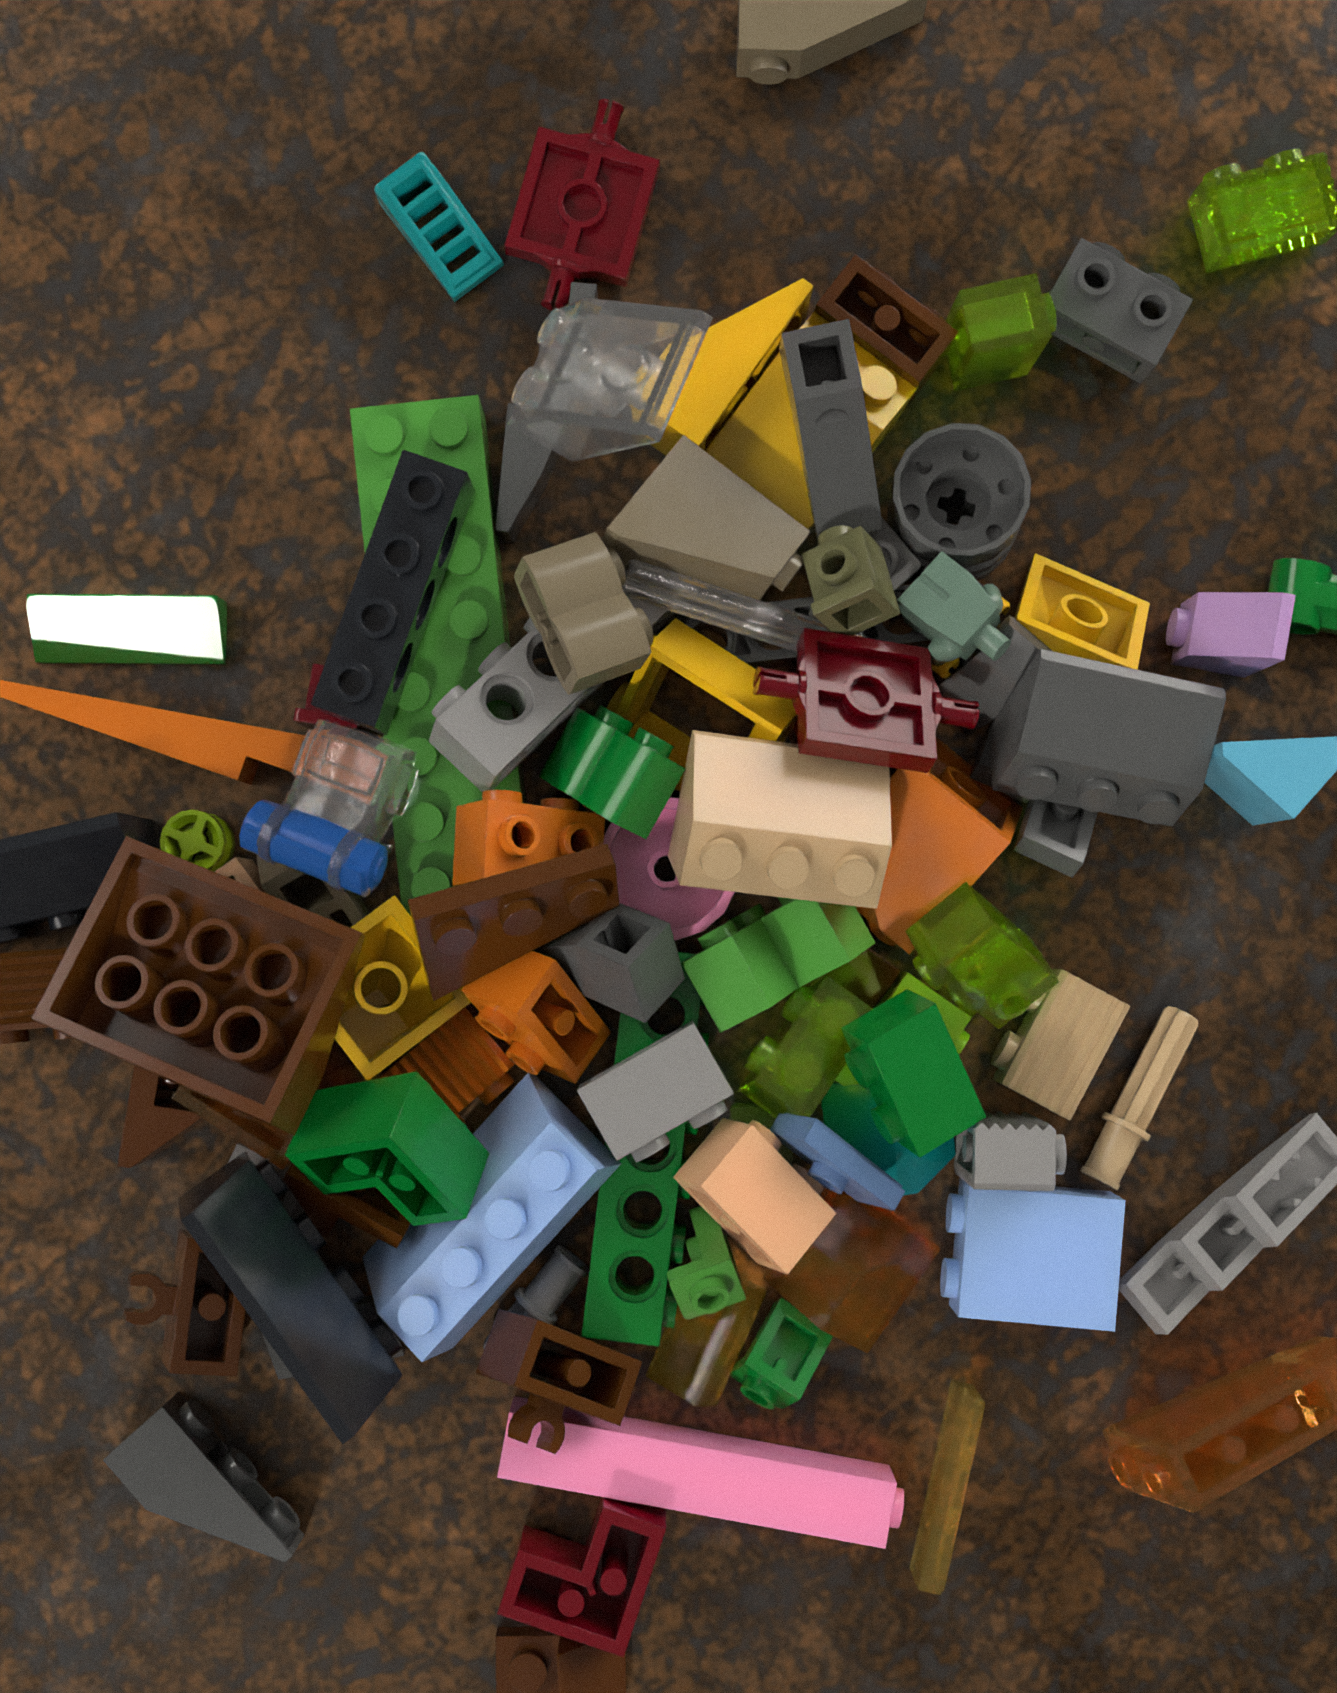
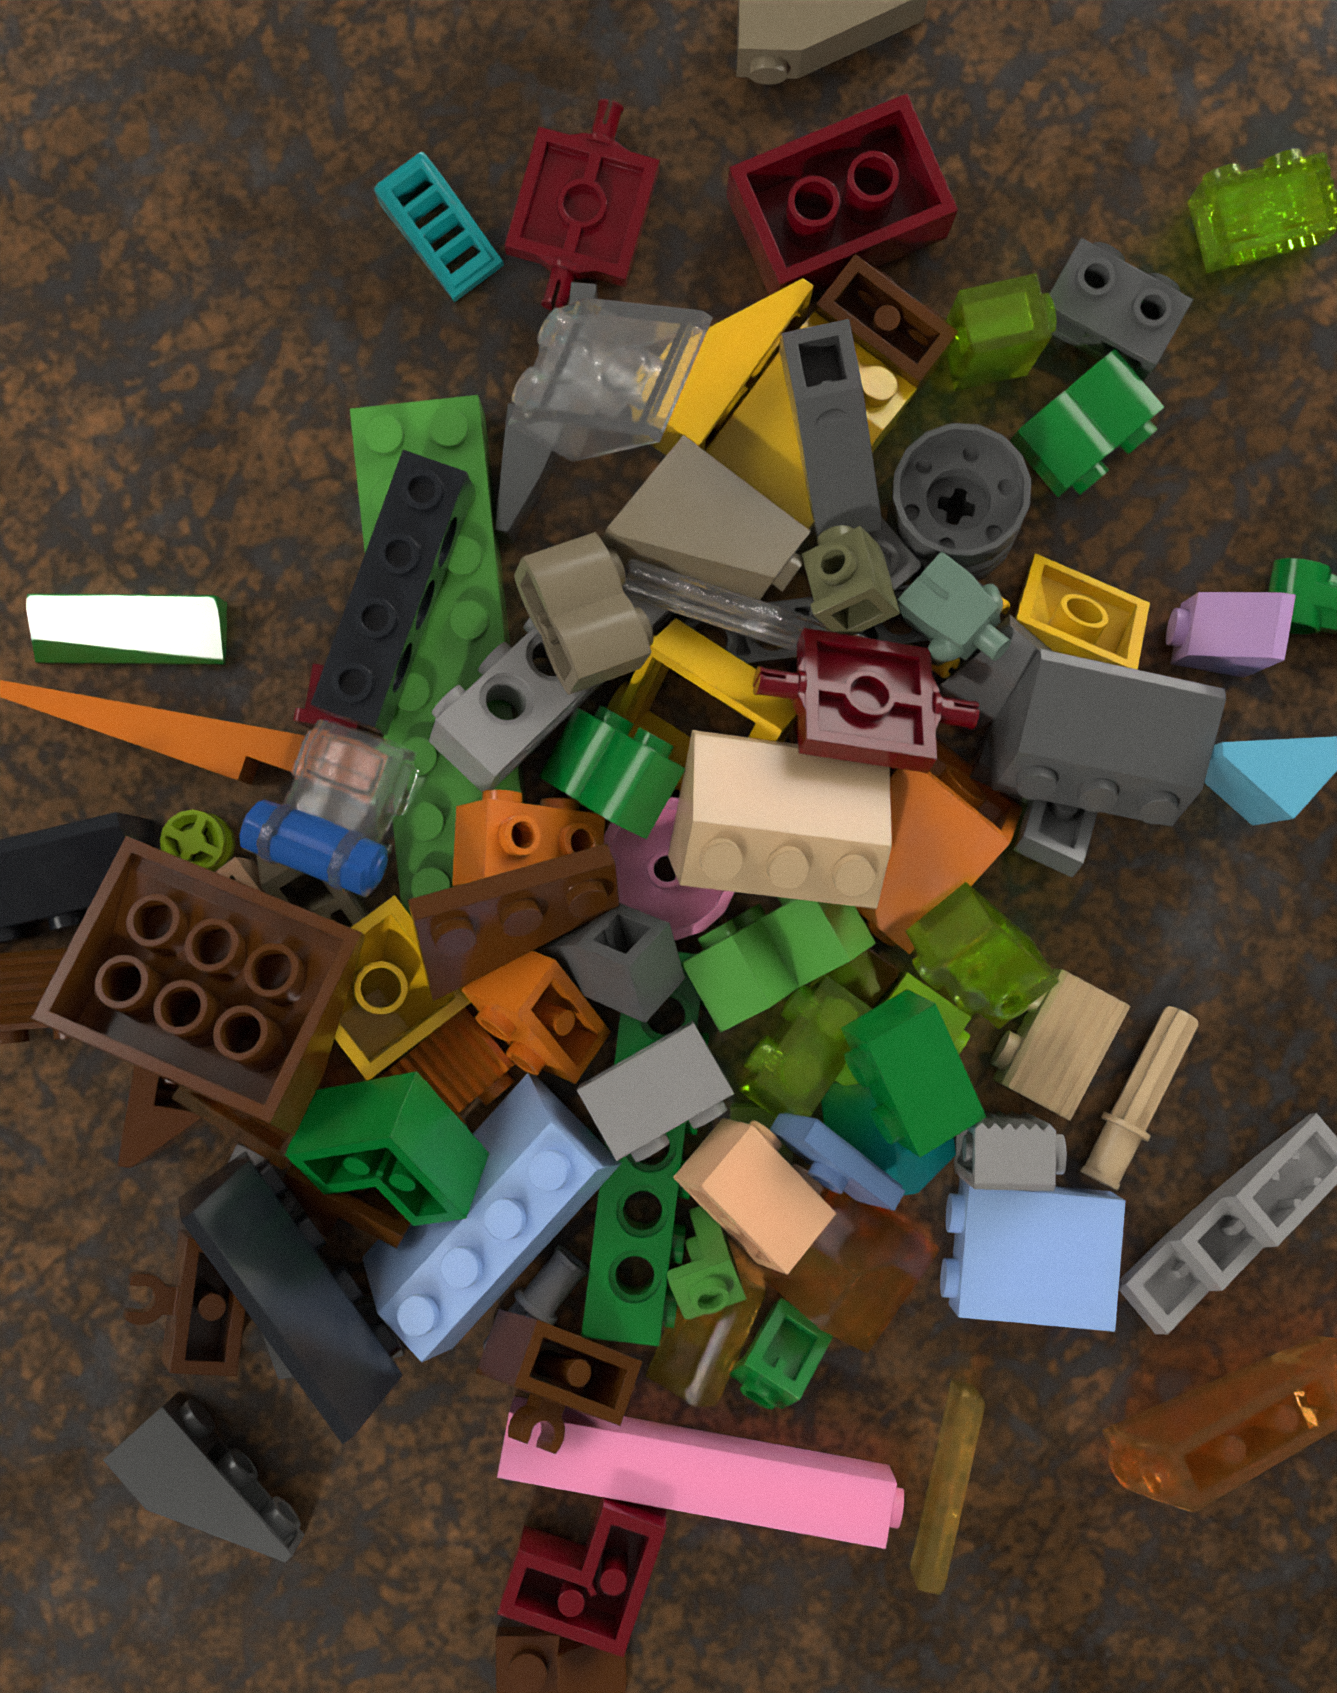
none -> dark red brick [727,93,958,296]
none -> green brick [1010,349,1164,497]

